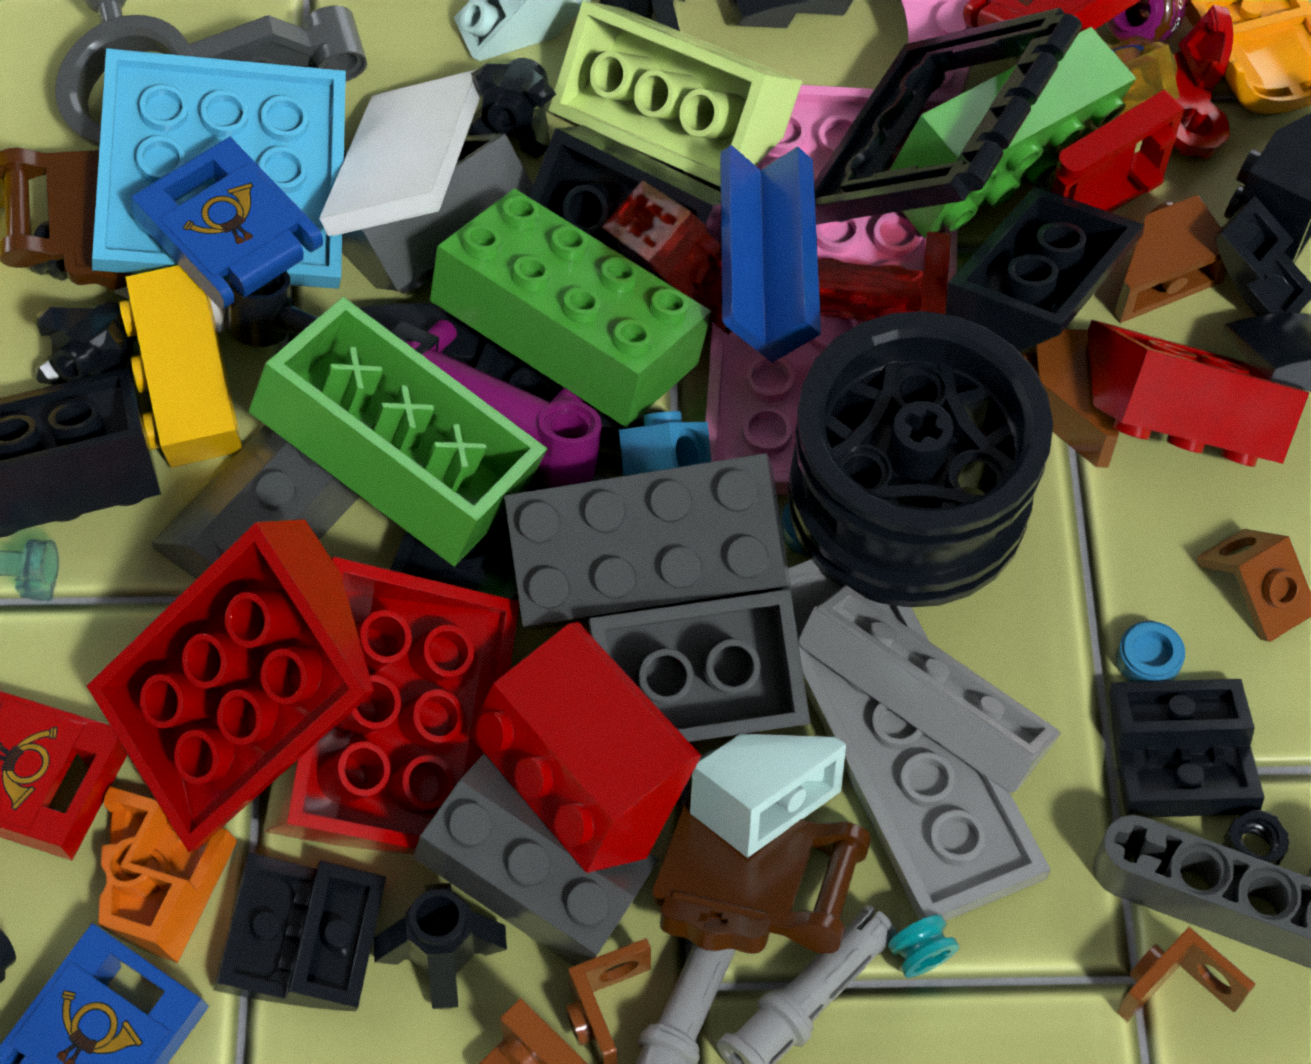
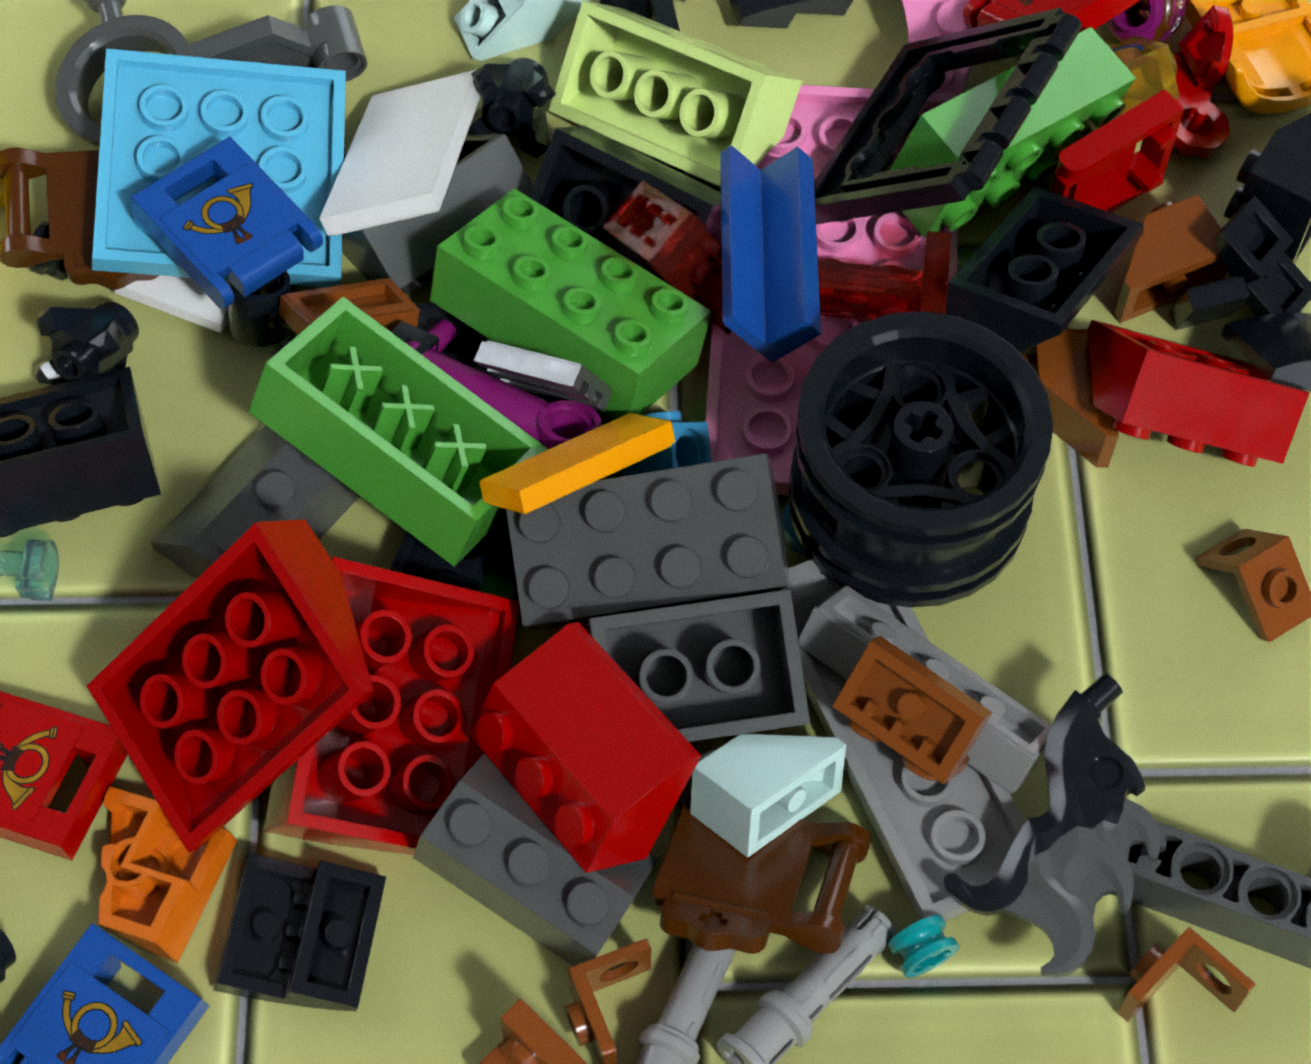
yellow brick [119,265,243,468] -> none
black rock [373,883,507,1010] -> none
black slope [1109,679,1264,818] -> none
dark azure tile [1116,621,1185,682] -> none
black axle [1222,809,1290,866] -> none
none -> dark orange tile [279,278,420,335]
none -> flat silver tile [473,340,613,412]
none -> light orange tile [479,413,675,514]
none -> dark orange bracket [832,636,993,785]
none -> piece [943,673,1161,977]
none -> black tile [1169,276,1250,330]

